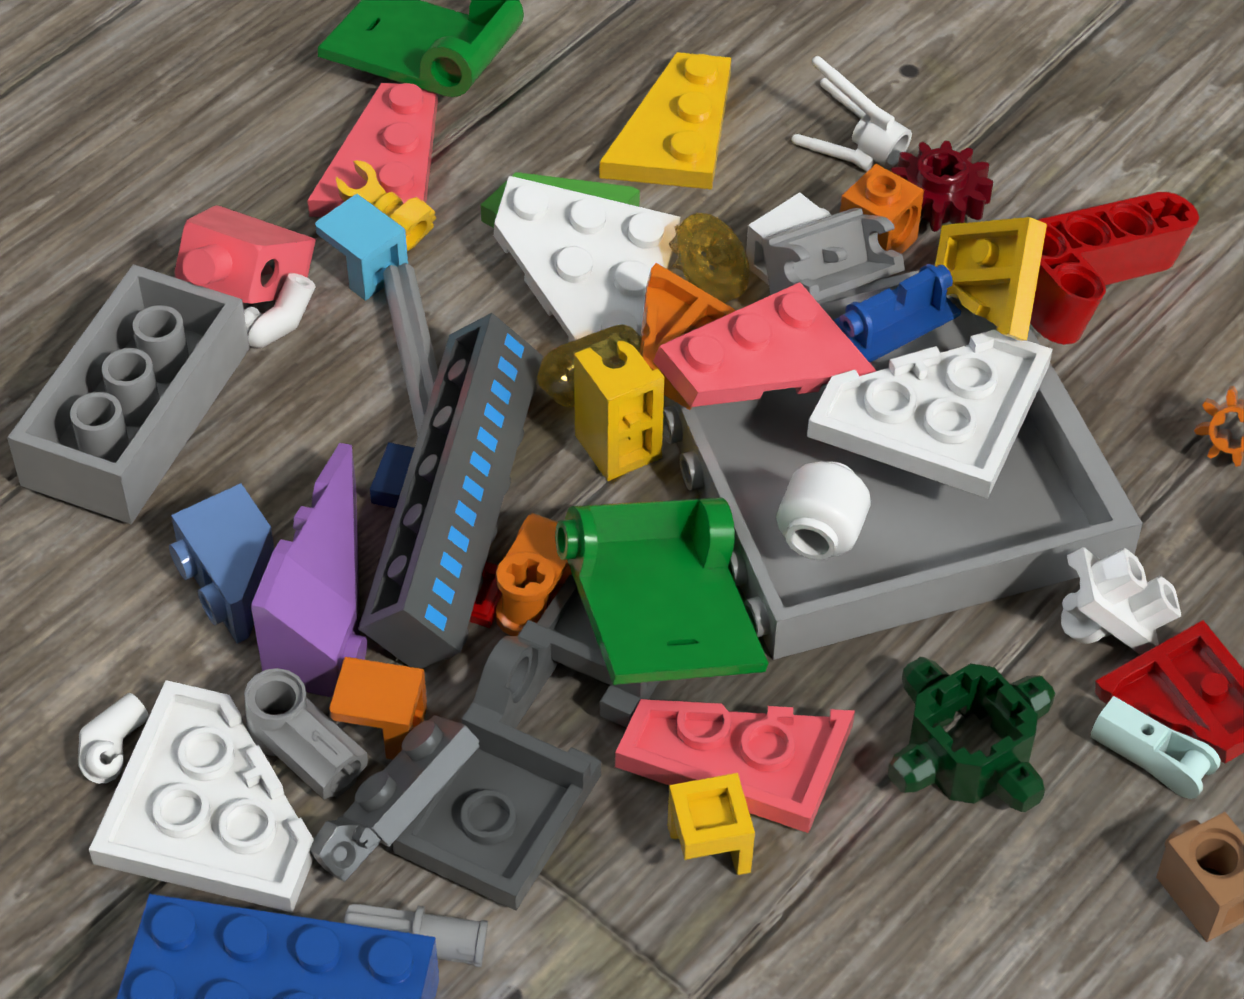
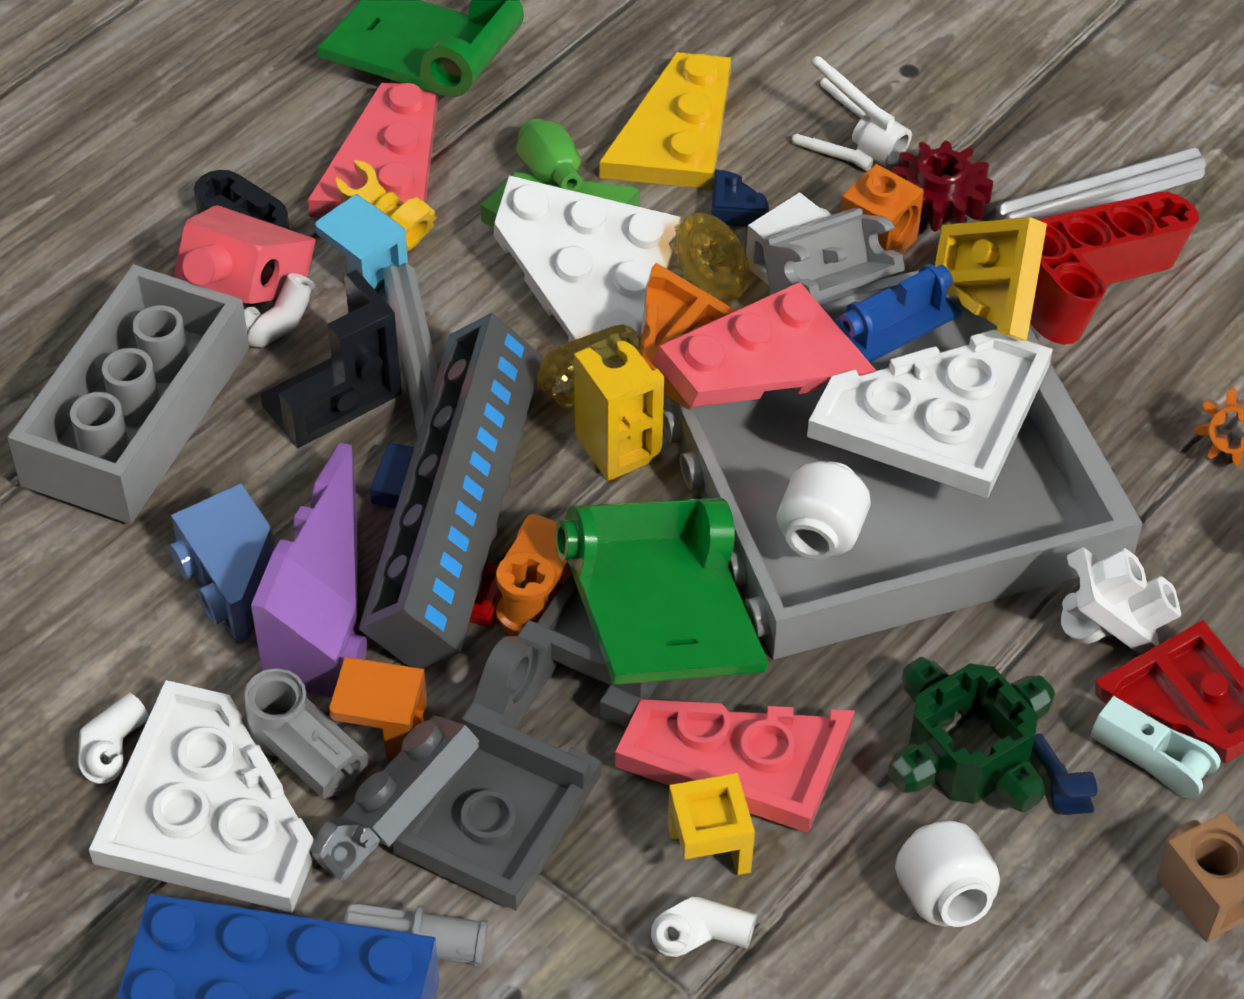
none -> black beam [193,170,290,230]
none -> black panel [261,269,402,449]
none -> bright green plant [516,119,582,192]
none -> white arm [651,897,757,957]
none -> dark blue tile [711,169,769,227]
none -> white head [895,821,1000,927]
none -> axle [995,147,1207,220]
none -> dark blue hand [1032,733,1098,815]

